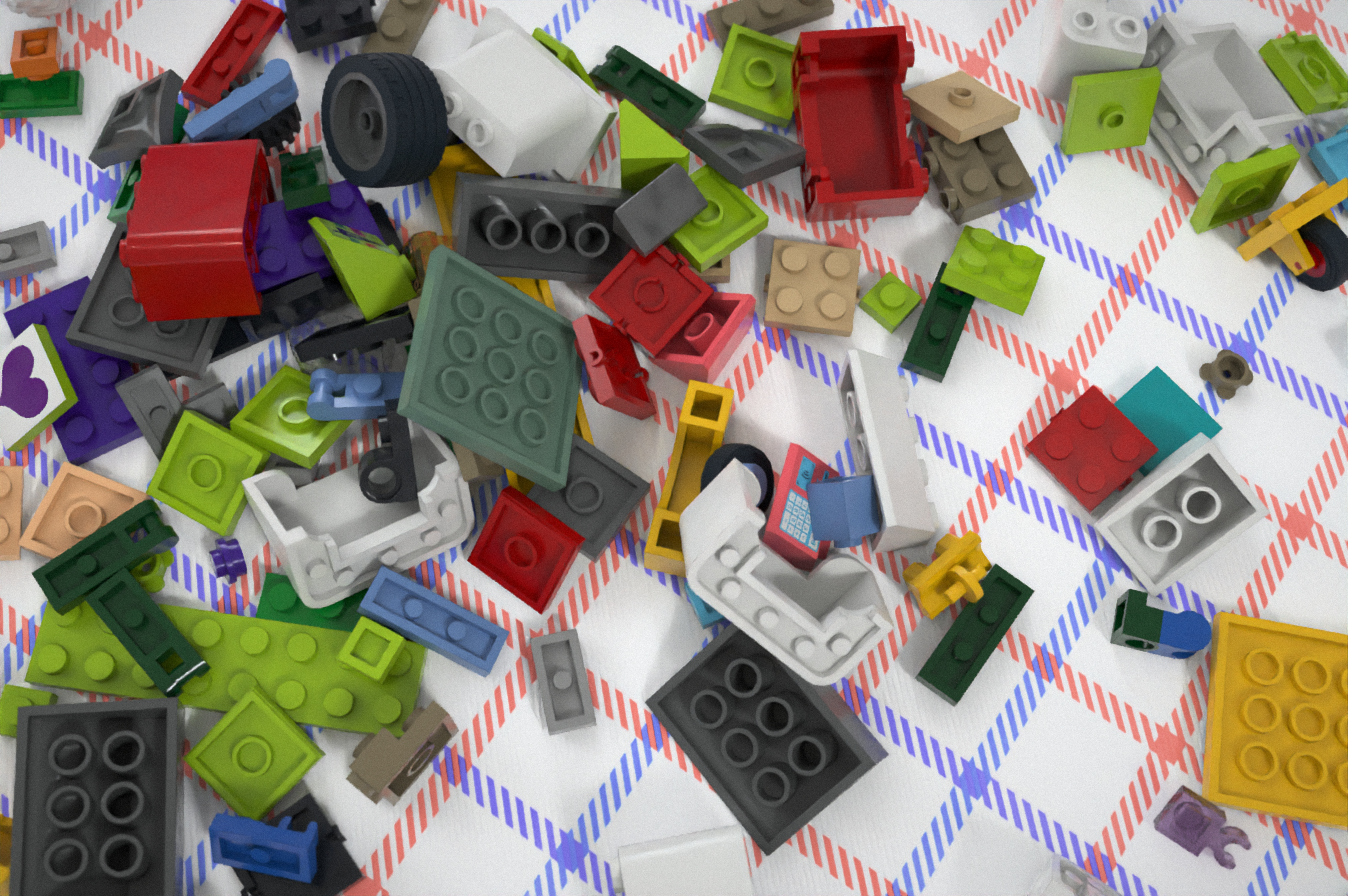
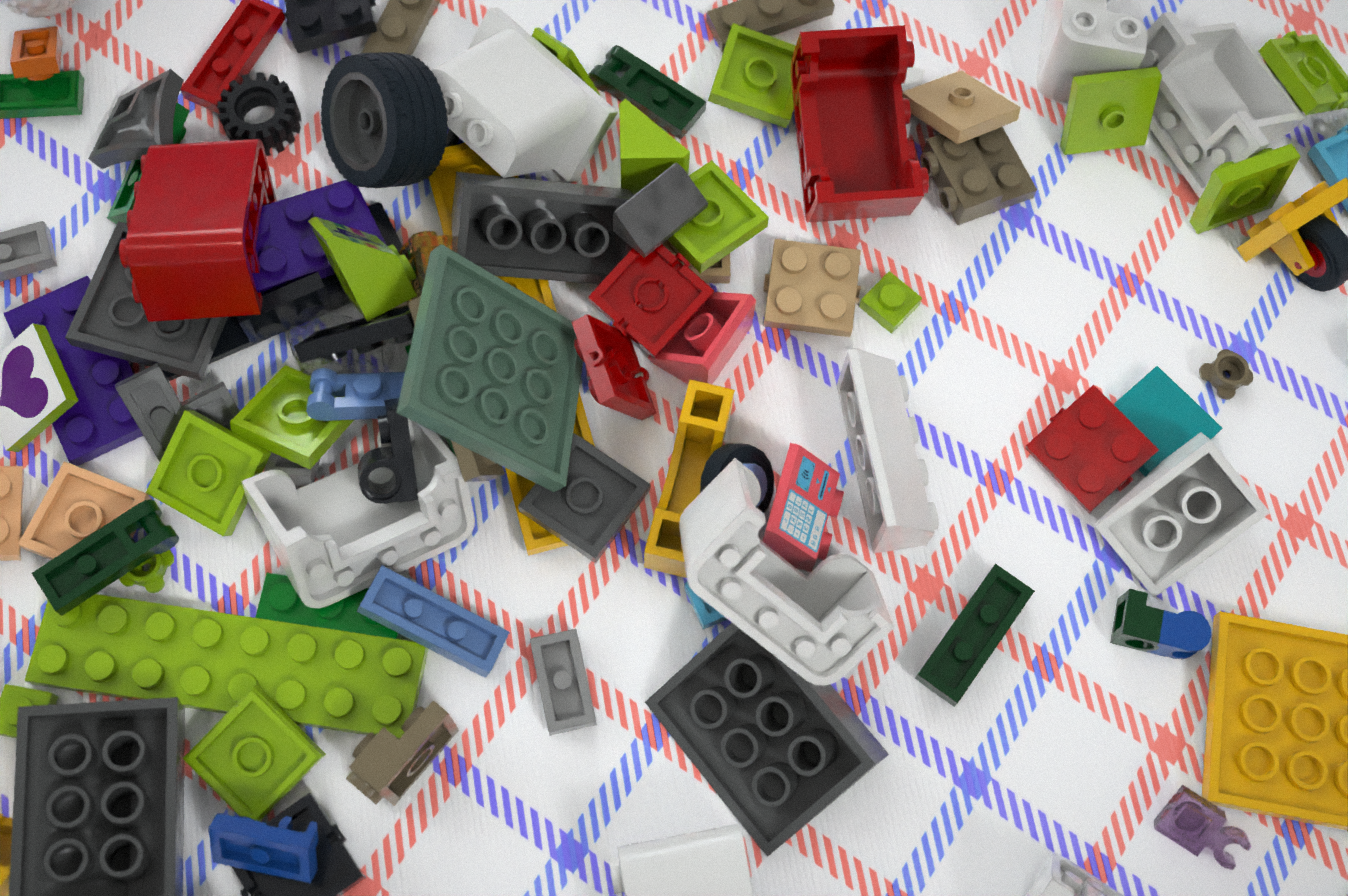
dark green plate [85,567,212,698] -> none
medium blue plate [182,58,299,143] -> none
dark purple plate [209,537,247,585] -> none
dark green plate [278,145,331,211] -> none
lime plate [337,616,407,685] -> none
red tile [467,485,586,615] -> none
dark grey plate [682,123,807,189] -> none
medium blue brick [806,475,881,548] -> none
dark green plate [900,261,976,383] -> none
yellow hips [902,530,992,620] -> none
lime plate [940,224,1046,316] -> none

